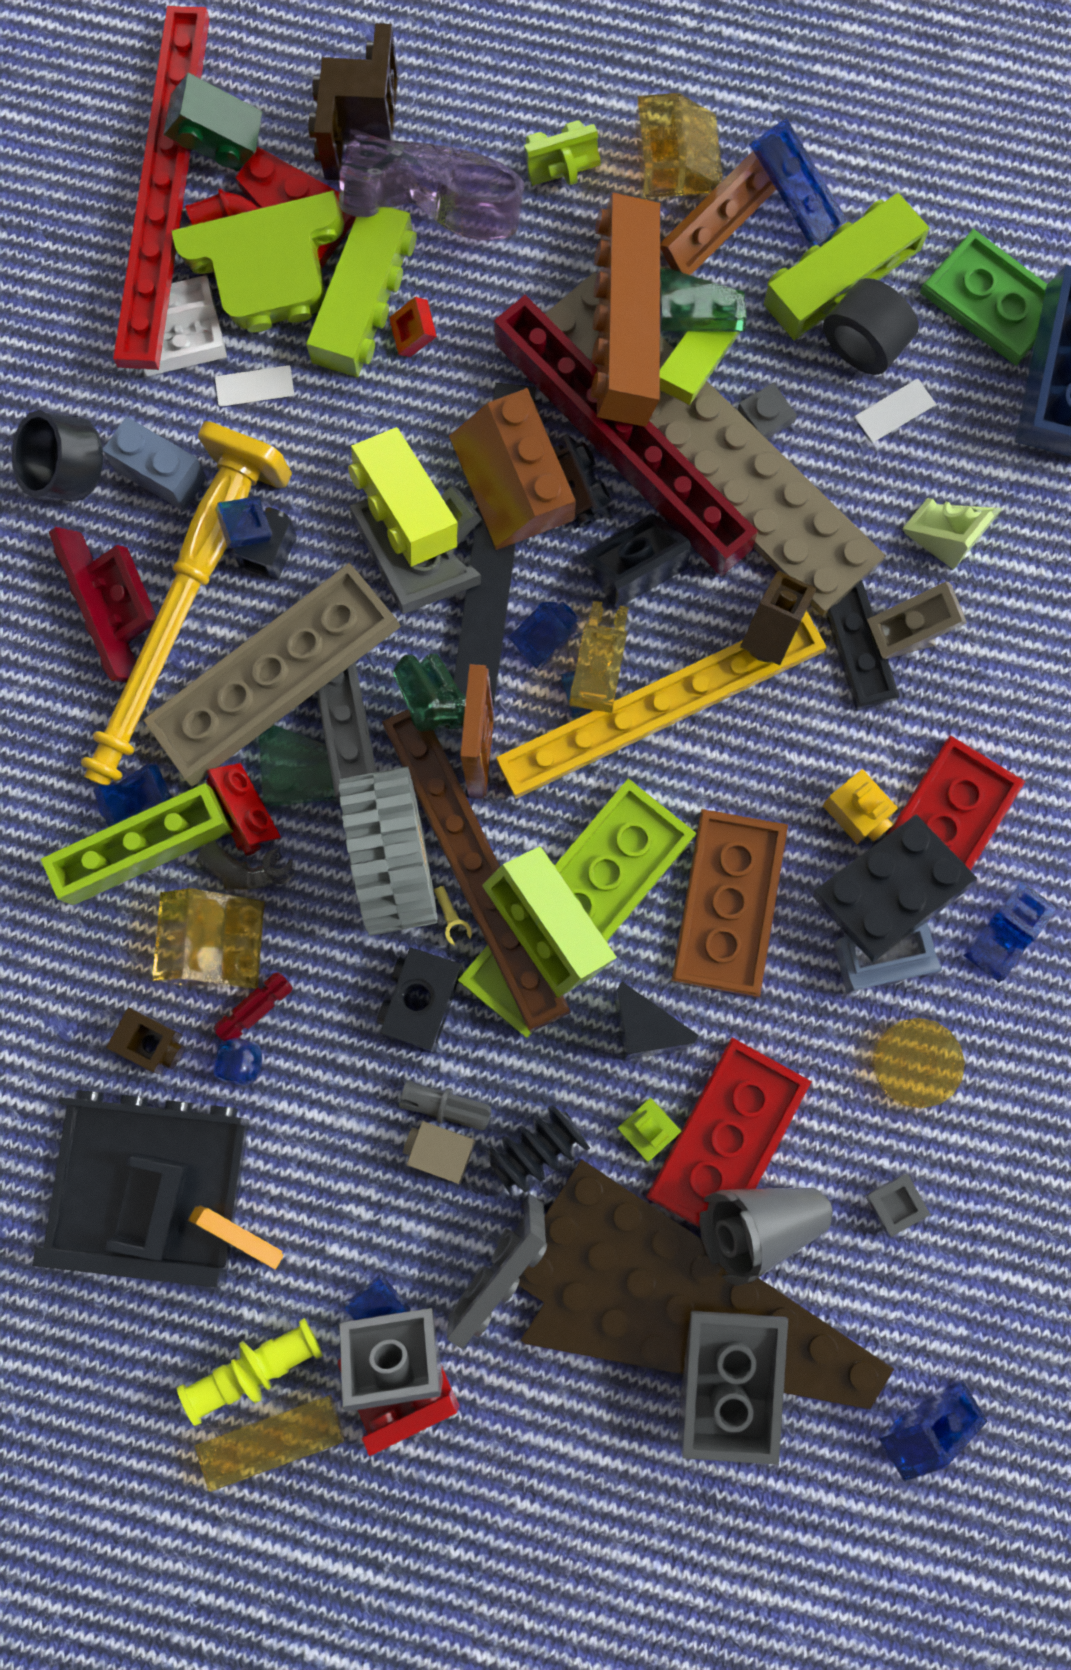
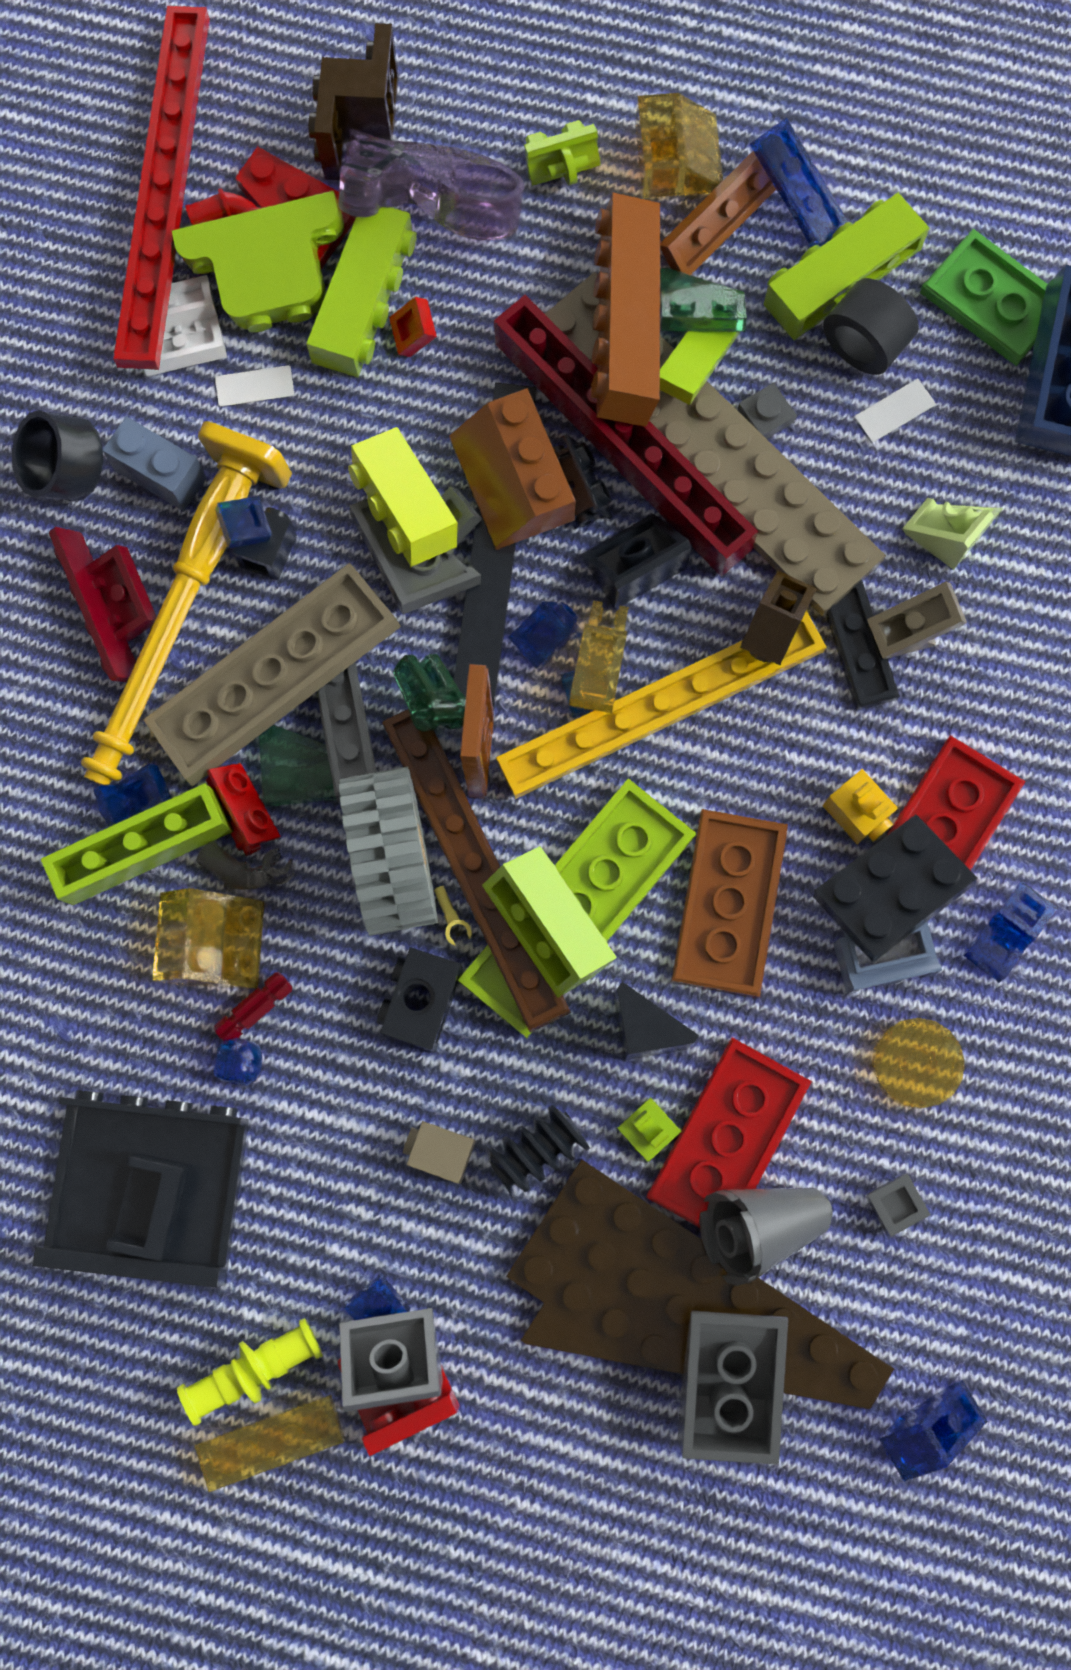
dark brown brick [106,1007,184,1075] -> none
brick [163,73,262,172] -> none
light orange tile [187,1205,284,1270] -> none
dark grey axle [399,1080,491,1131] -> none
dark grey wing [447,1193,547,1349] -> none

